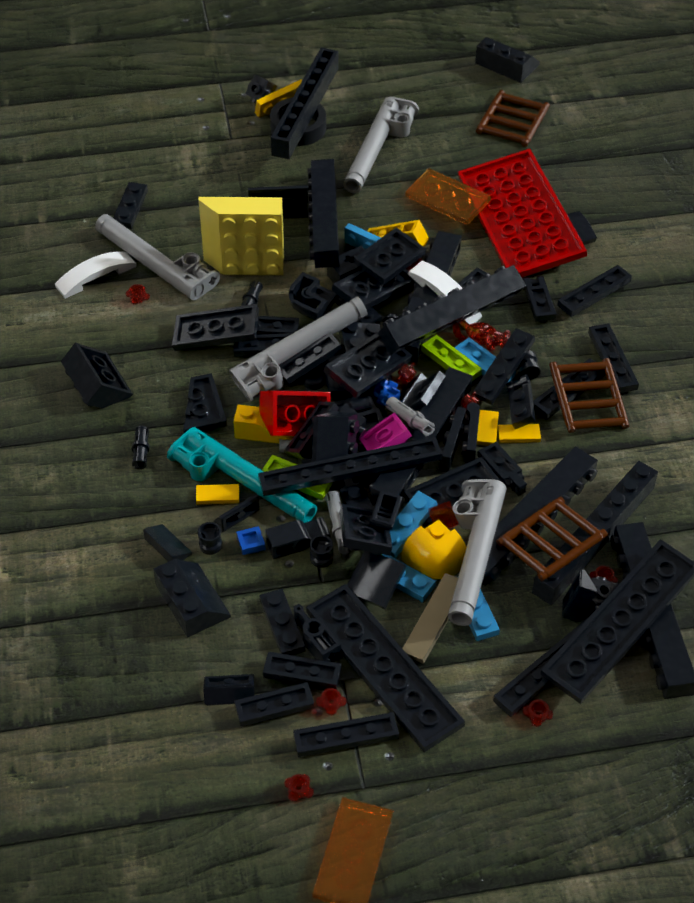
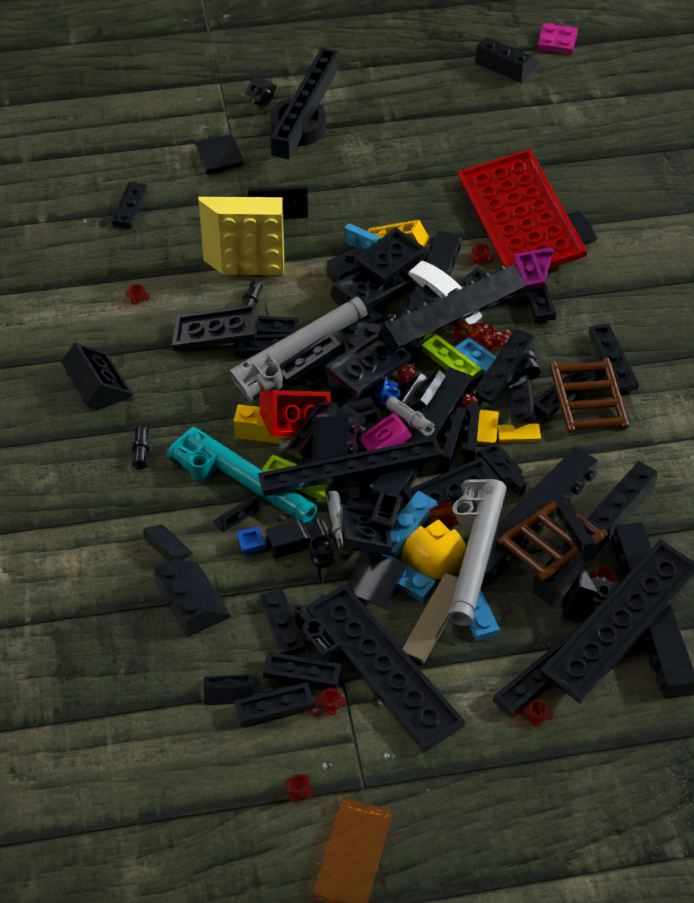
white slope [55,251,137,299] -> none
light grey piece [95,214,220,300] -> none
black wing [183,373,227,433] -> none
yellow piece [196,484,239,505] -> none
black wheel [198,522,222,555] -> none
yellow plate [255,79,302,118] -> none
black brick [289,272,338,320] -> none
black plate [293,712,399,758] -> none
black brick [307,158,340,268] -> none
light grey piece [343,97,419,193] -> none
clear orange tile [405,168,491,225] -> none
reddish brown bar [476,90,550,147] -> none
black plate [557,265,632,317] -> none
none -> black slope [195,134,244,173]
none -> clear red plate [471,243,493,262]
none -> magenta wing [514,247,553,290]
none -> dark pink plate [537,23,578,55]
none -> black plate [555,495,596,562]

